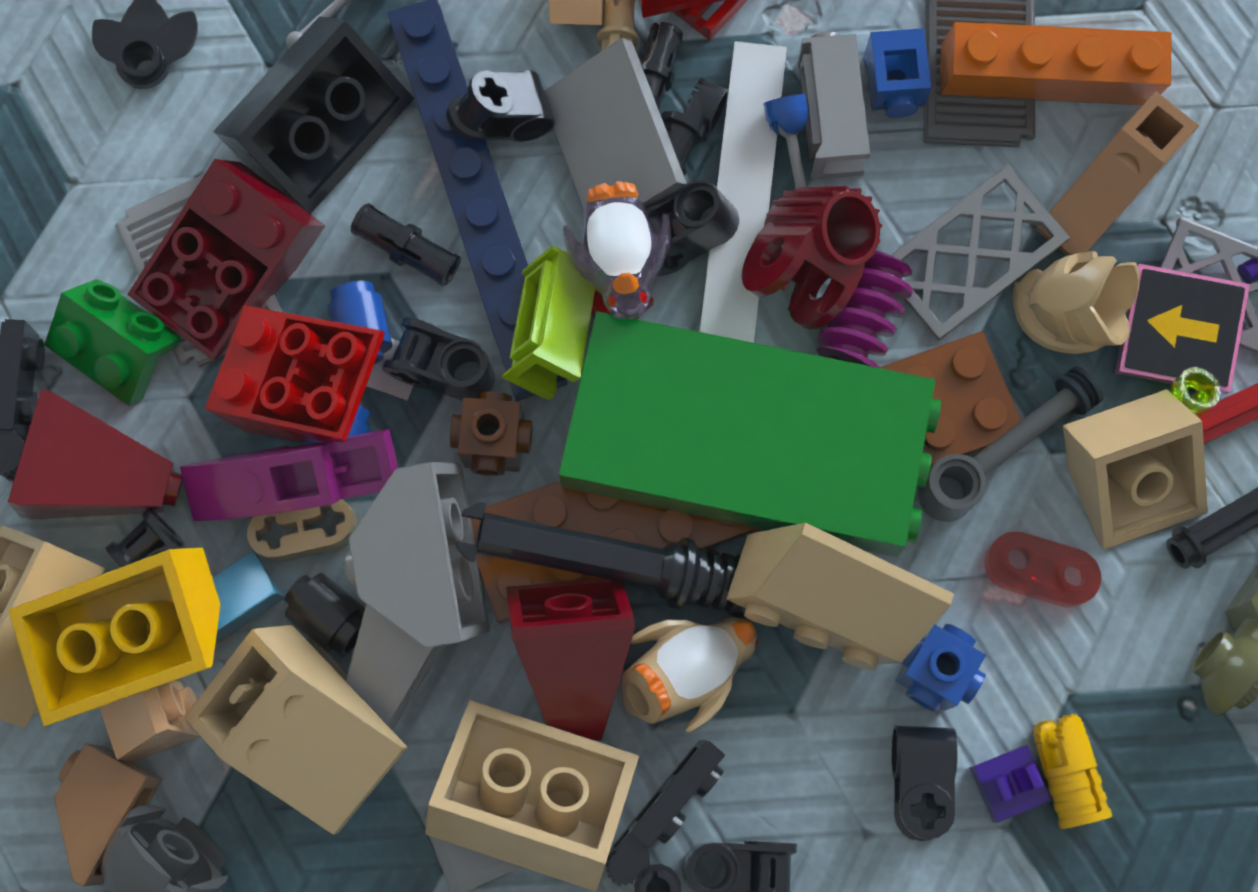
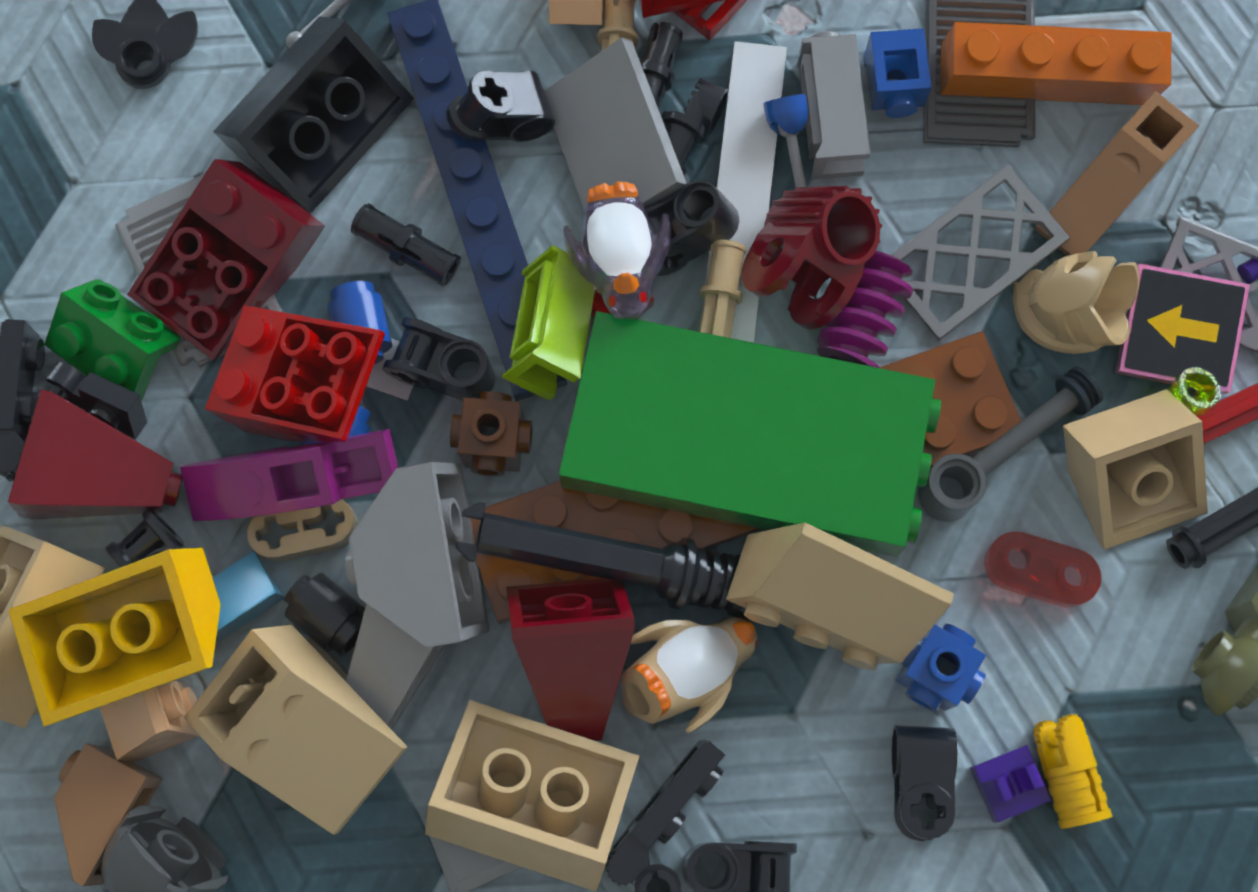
none -> black plate [45,361,147,439]
none -> tan axle [698,240,746,338]

